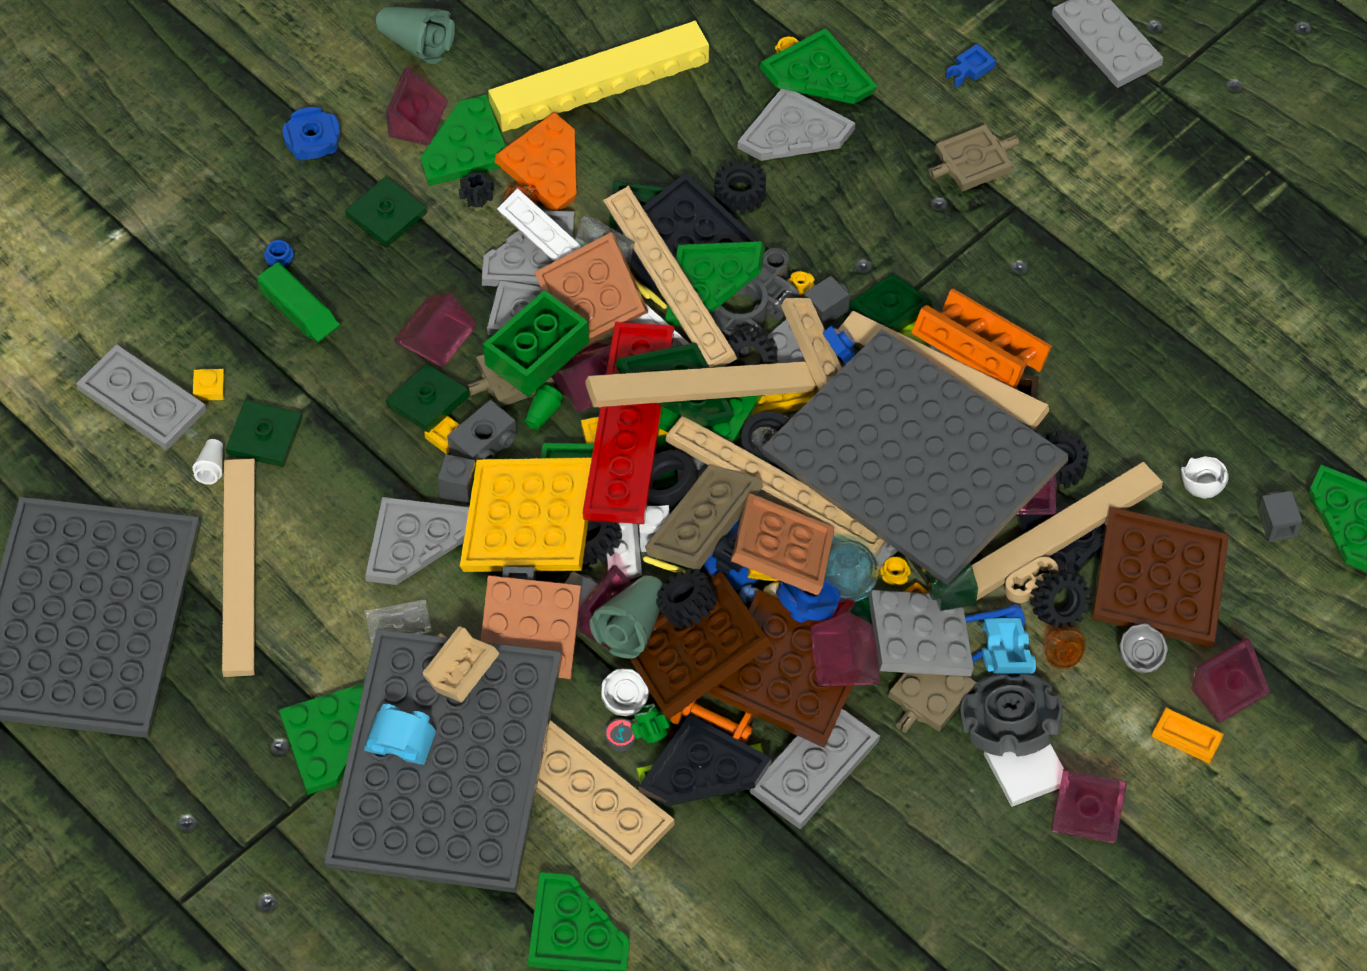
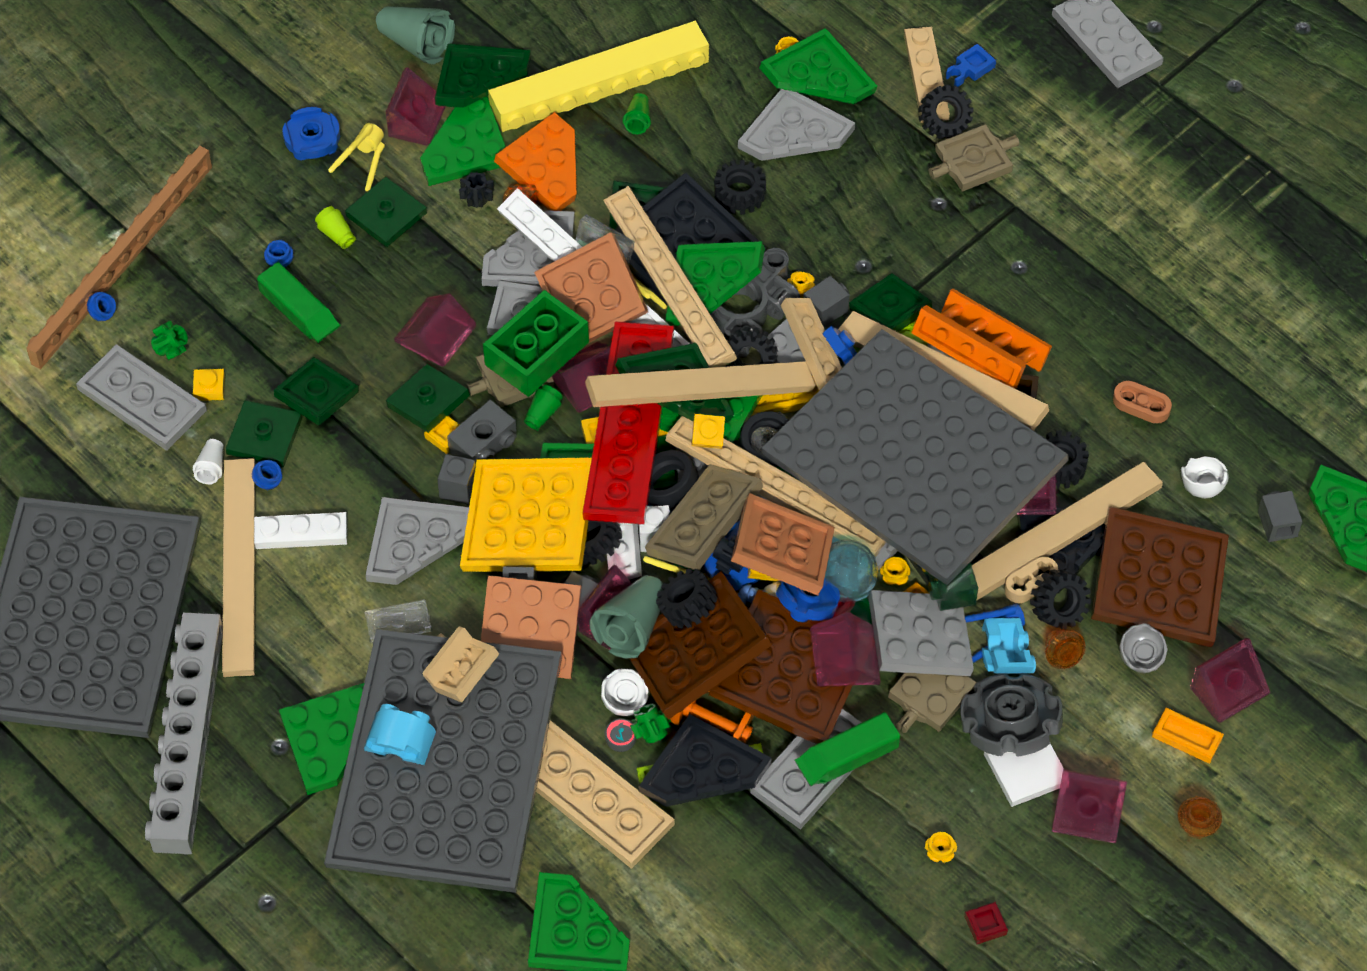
none -> medium nougat plate [26,145,212,370]
none -> blue plate [87,292,116,321]
none -> light grey brick [145,613,223,854]
none -> green gear [151,321,188,360]
none -> blue plate [251,460,282,490]
none -> white plate [254,512,347,549]
none -> dark green plate [274,357,359,426]
none -> lime cone [315,206,356,249]
none -> light yellow plant [328,123,385,192]
none -> dark green plate [435,44,531,108]
none -> green cone [623,93,651,135]
none -> yellow plate [691,414,725,449]
none -> green piece [794,712,900,786]
none -> tan plate [904,27,950,123]
none -> black tyre [918,85,974,139]
none -> yellow plate [925,832,957,863]
none -> dark red tile [964,902,1008,944]
none -> nougat plate [1113,381,1172,423]
none -> clear orange cone [1178,796,1222,839]

